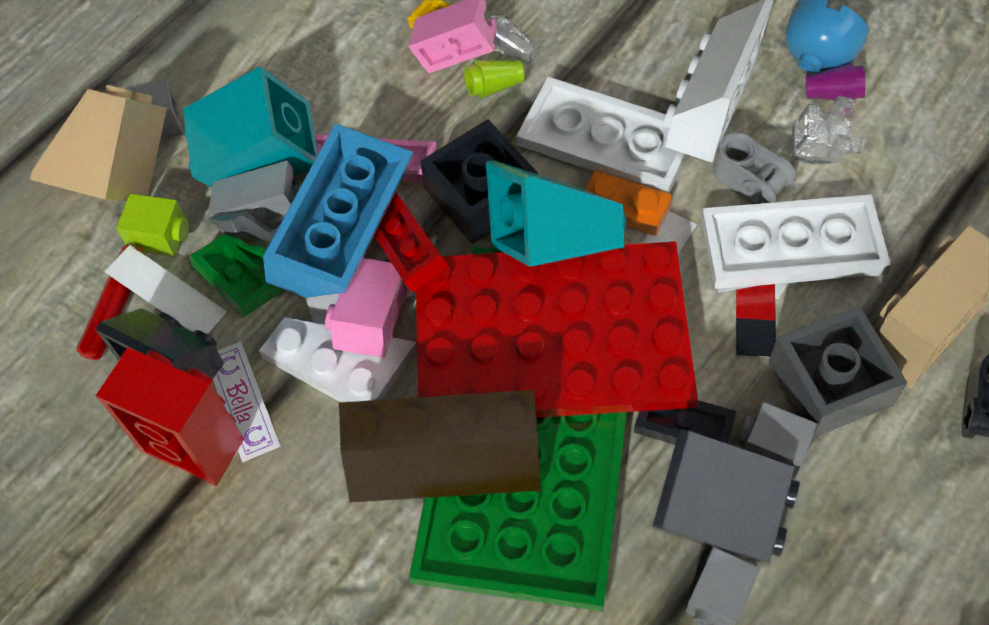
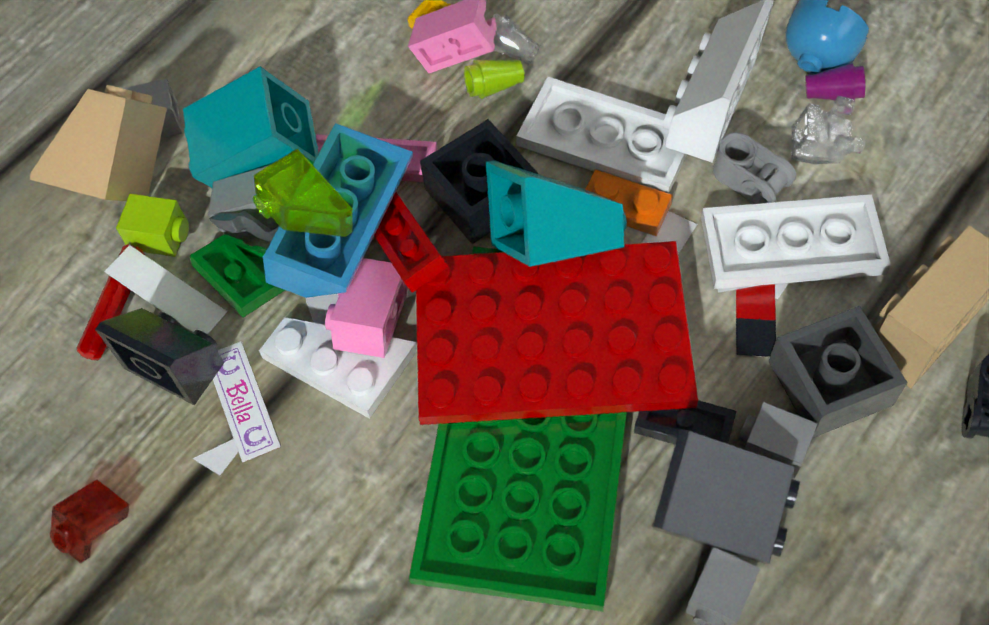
red brick [95,347,244,486] -> none
dark brown slope [339,390,540,503] -> none
none -> clear red bracket [50,479,130,563]
none -> clear neon green slope [253,148,353,237]

